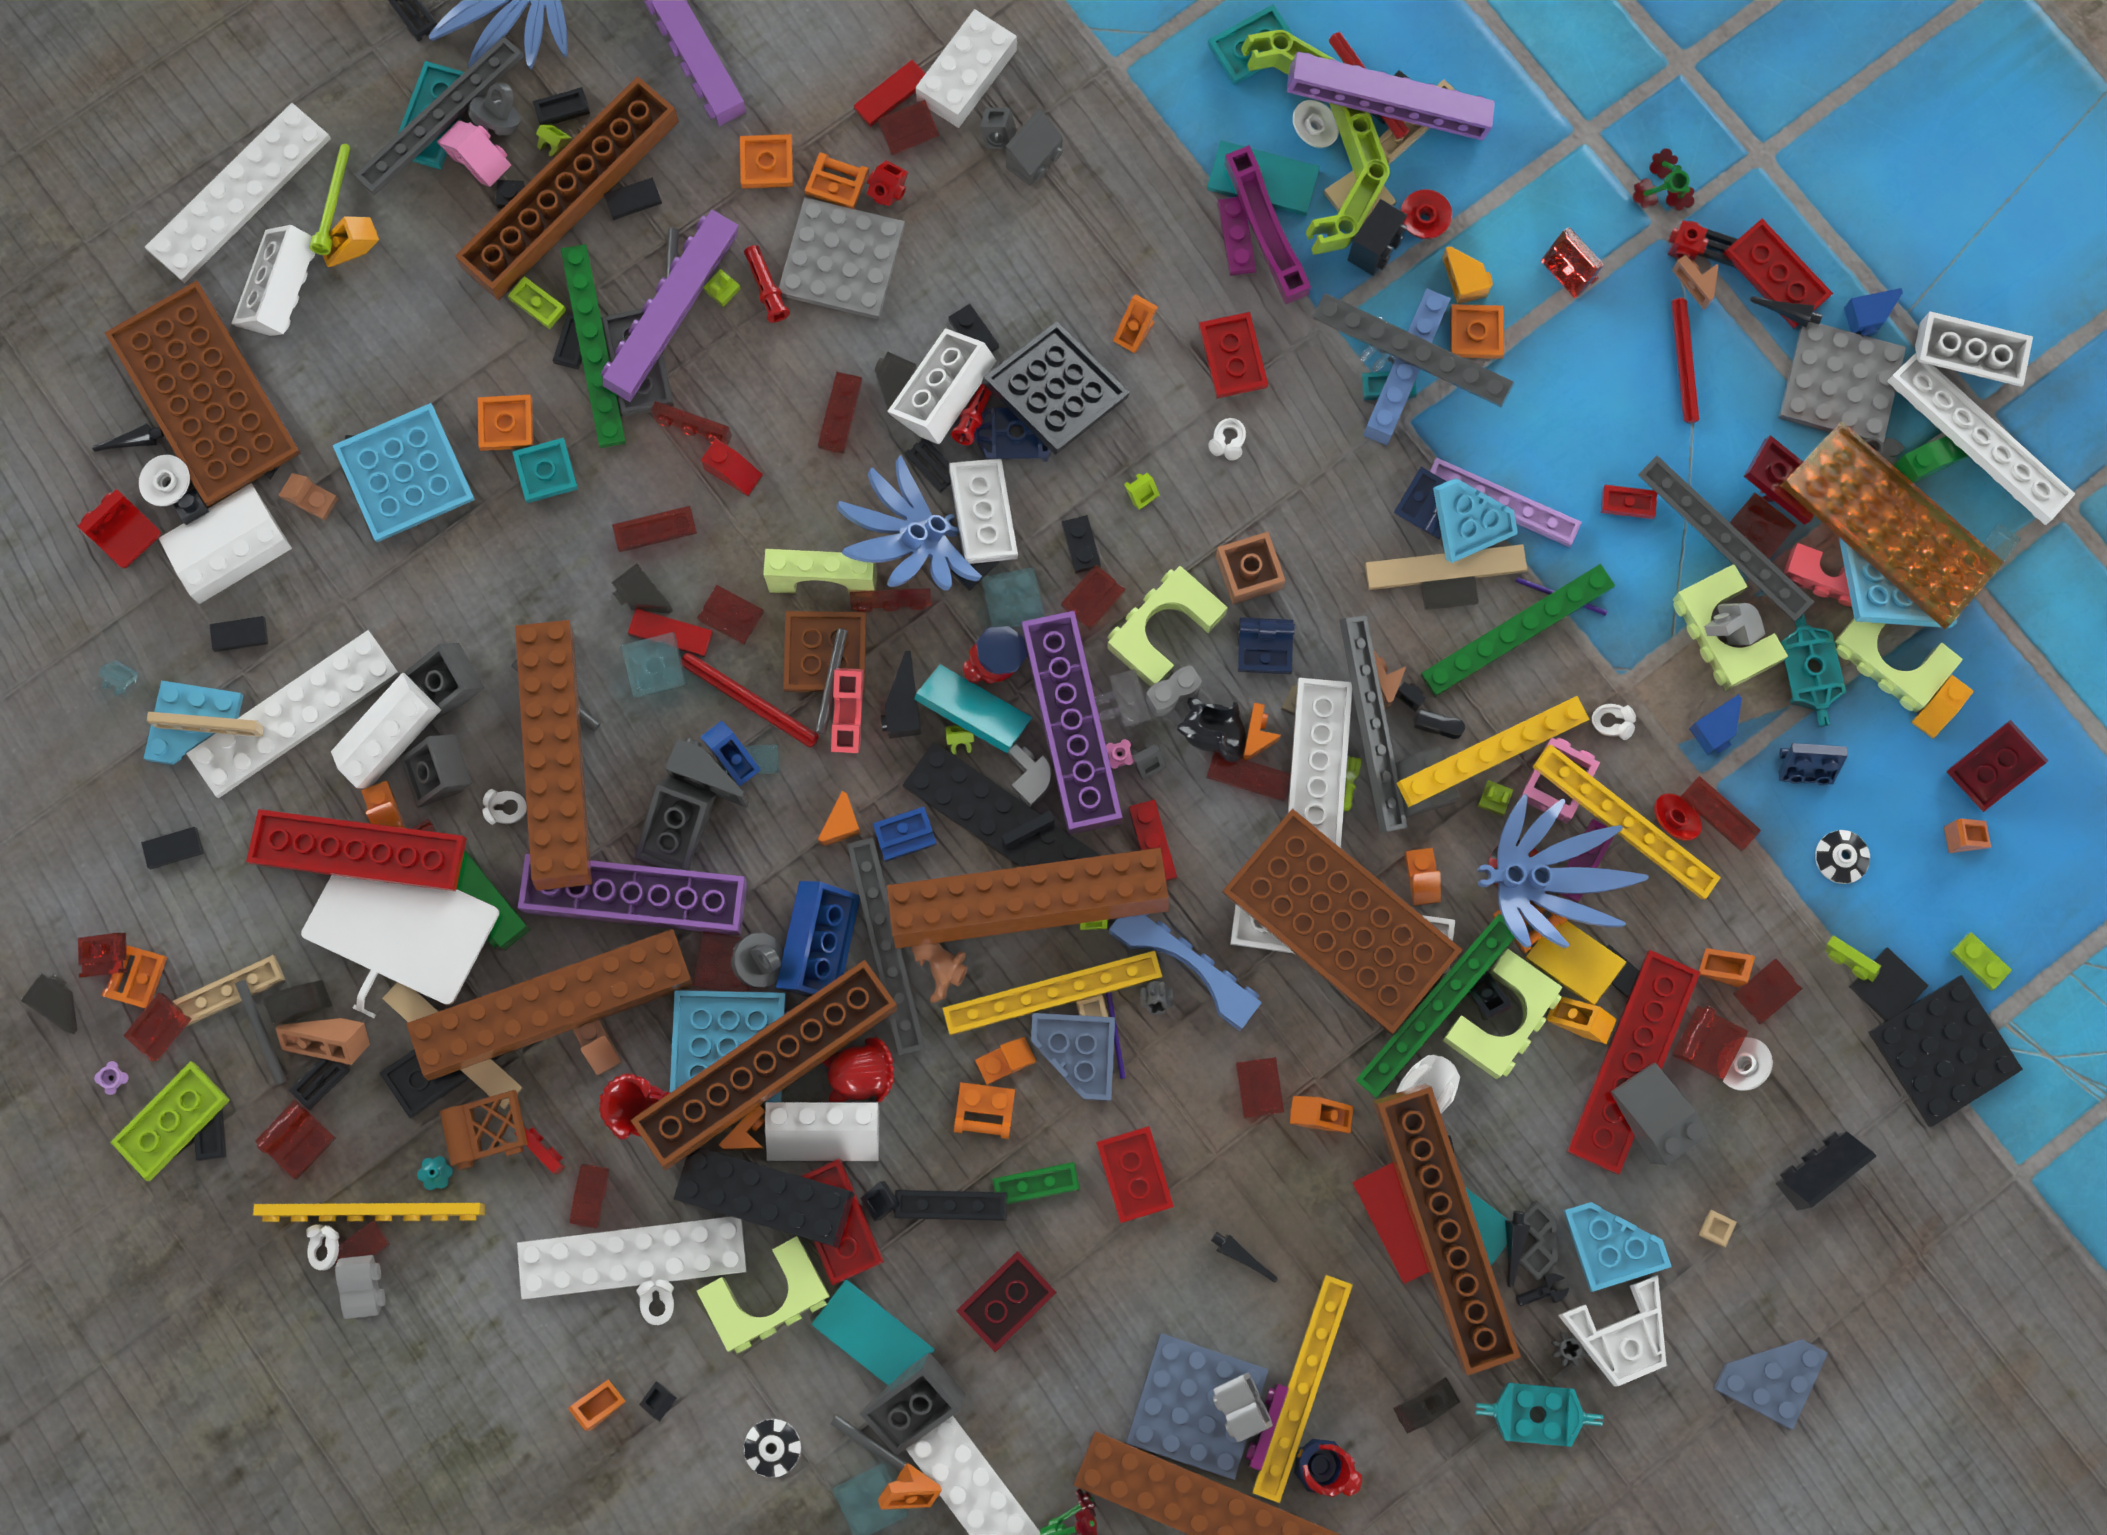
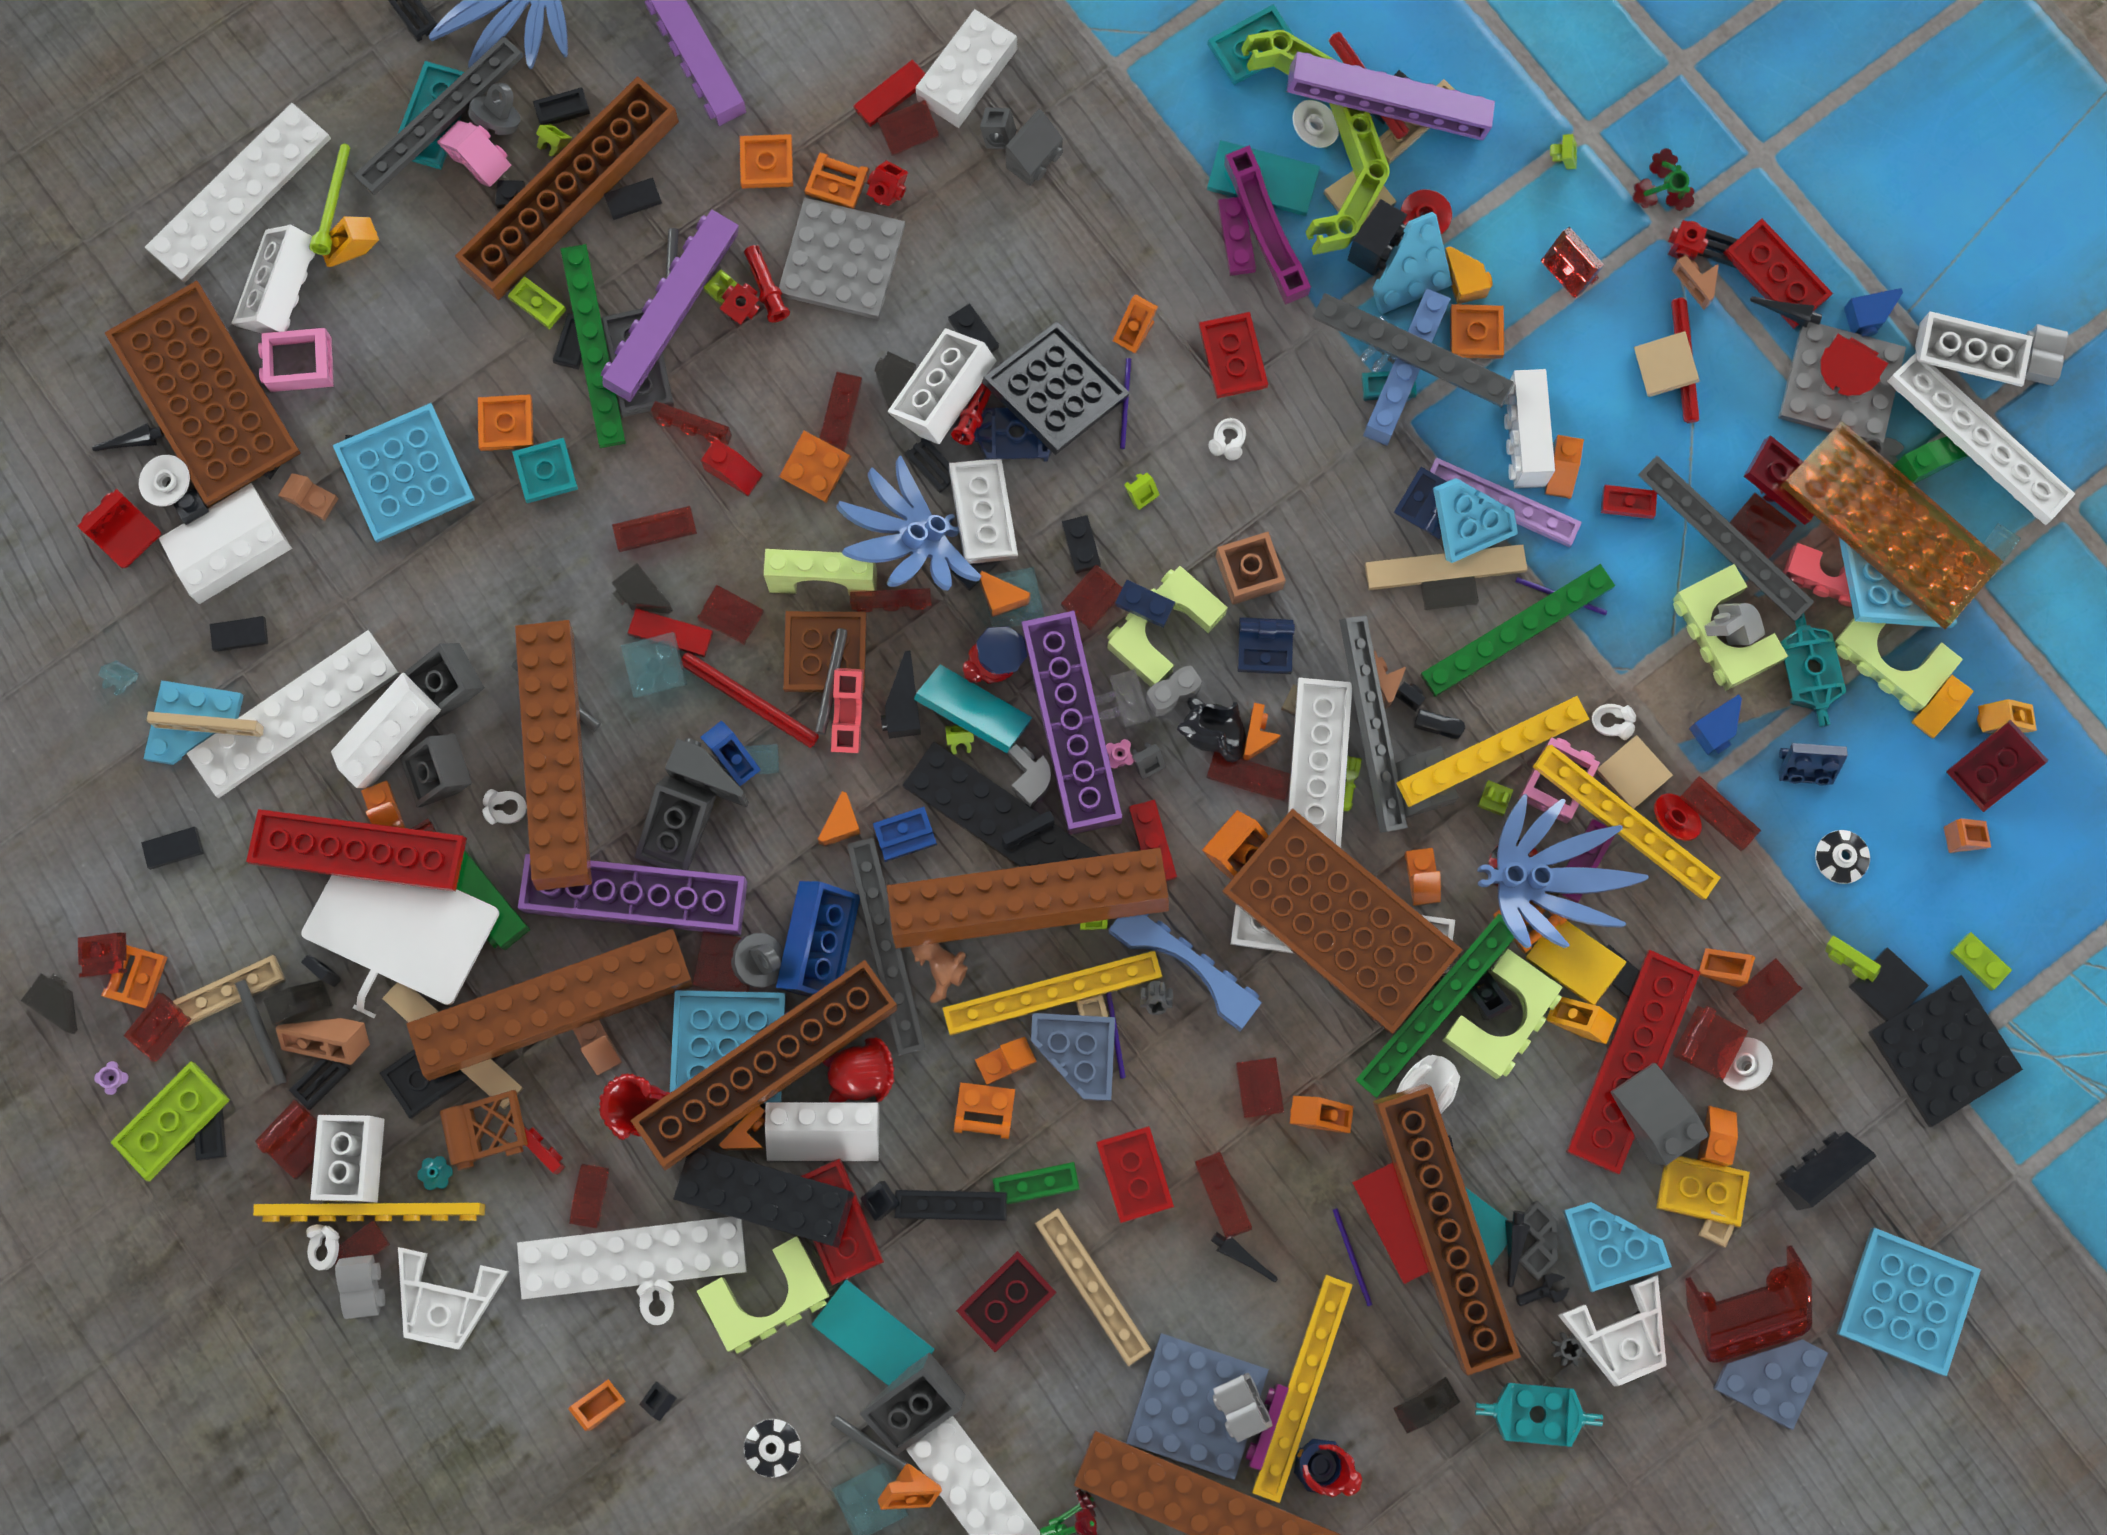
none -> bright pink window [258,328,334,392]
none -> black tile [301,955,341,987]
none -> white slope [310,1115,385,1203]
none -> white wing [398,1247,509,1350]
none -> red brick [719,283,760,325]
none -> orange plate [779,430,851,503]
none -> orange slope [980,571,1030,617]
none -> tan tile [1035,1208,1152,1367]
none -> dark blue plate [1115,580,1175,628]
none -> dark purple axle [1120,358,1131,449]
none -> clear red tile [1194,1152,1252,1240]
none -> orange slope [1202,810,1269,880]
none -> dark purple axle [1333,1208,1372,1307]
none -> medium azure plate [1372,212,1453,314]
none -> white brick [1503,369,1555,489]
none -> orange slope [1545,435,1584,499]
none -> lime tile [1550,134,1577,169]
none -> tan tile [1596,735,1673,809]
none -> tan tile [1634,331,1700,398]
none -> yellow tile [1656,1156,1750,1228]
none -> clear red windscreen [1685,1245,1812,1363]
none -> orange slope [1697,1106,1738,1166]
none -> red piece [1820,333,1889,396]
none -> medium azure plate [1836,1228,1981,1376]
none -> light orange slope [1977,699,2037,734]
none -> light grey brick [2025,324,2068,386]

